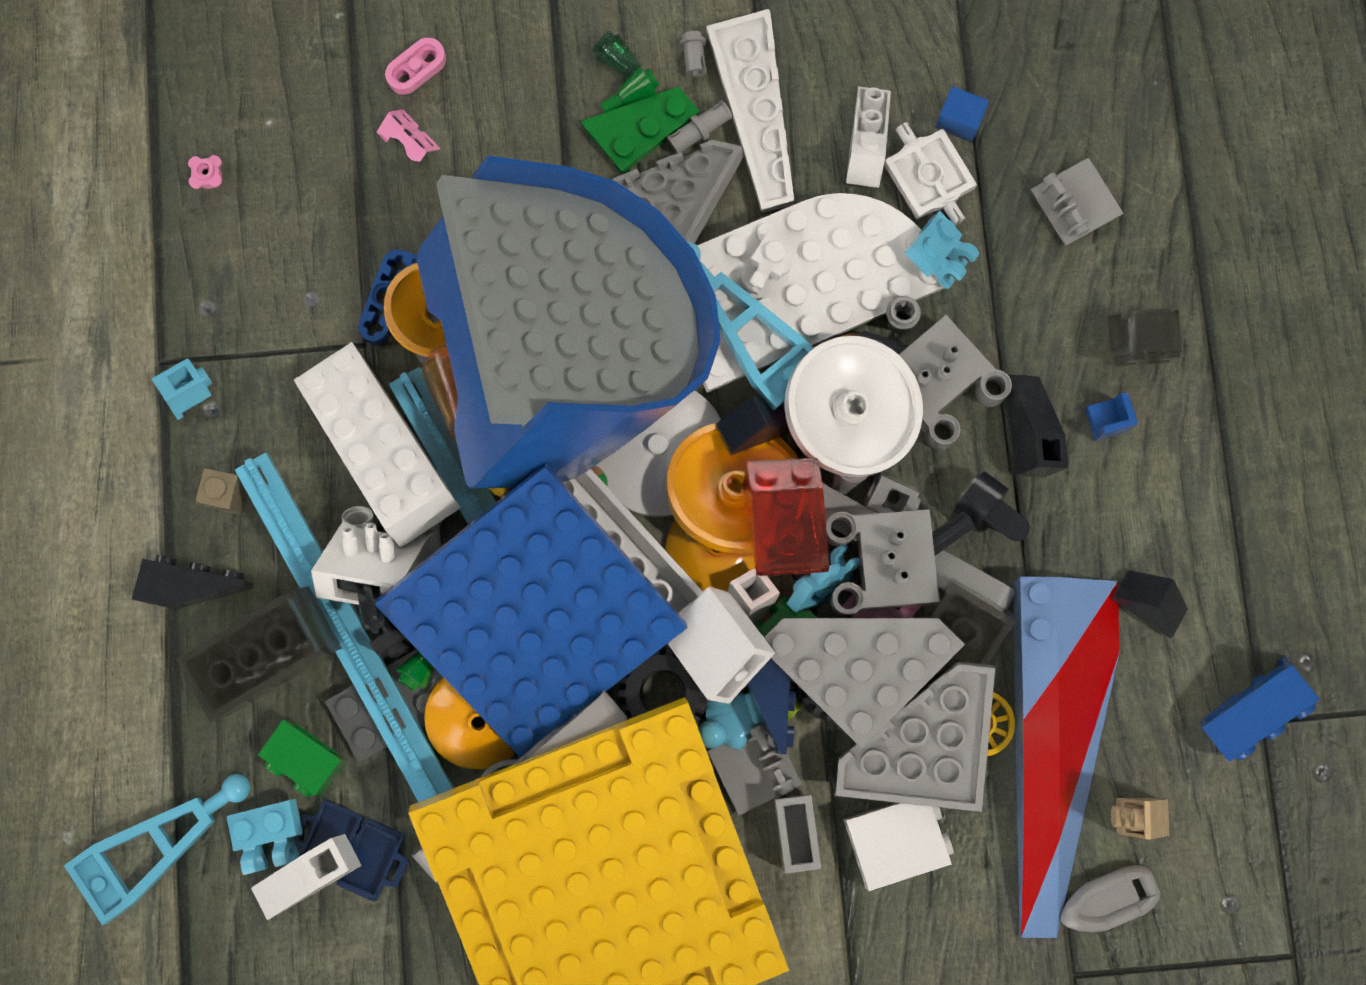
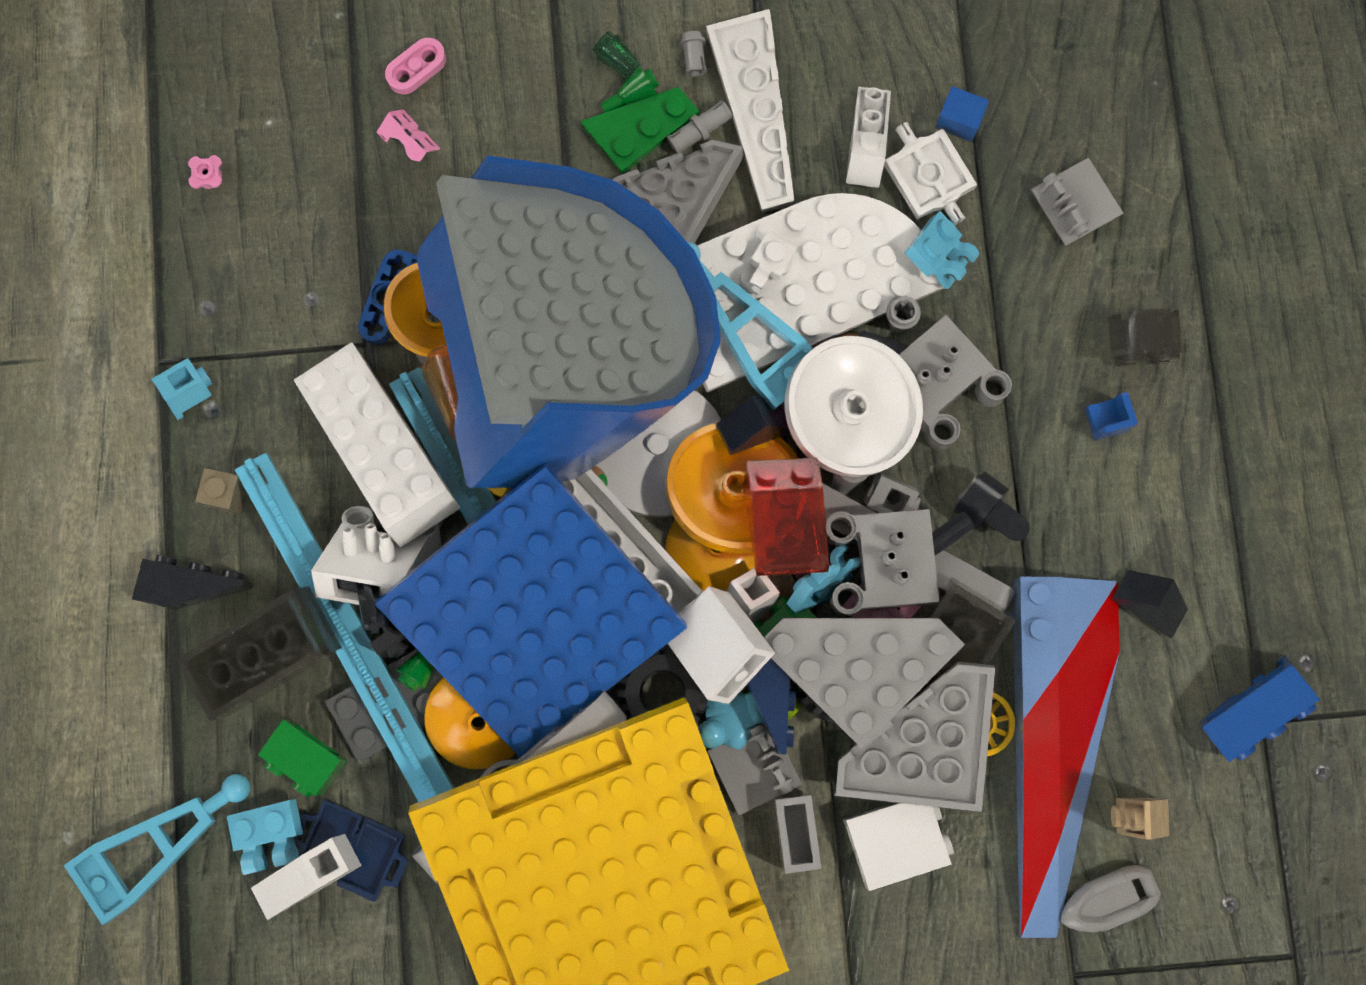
black slope [1008,375,1068,477] -> none

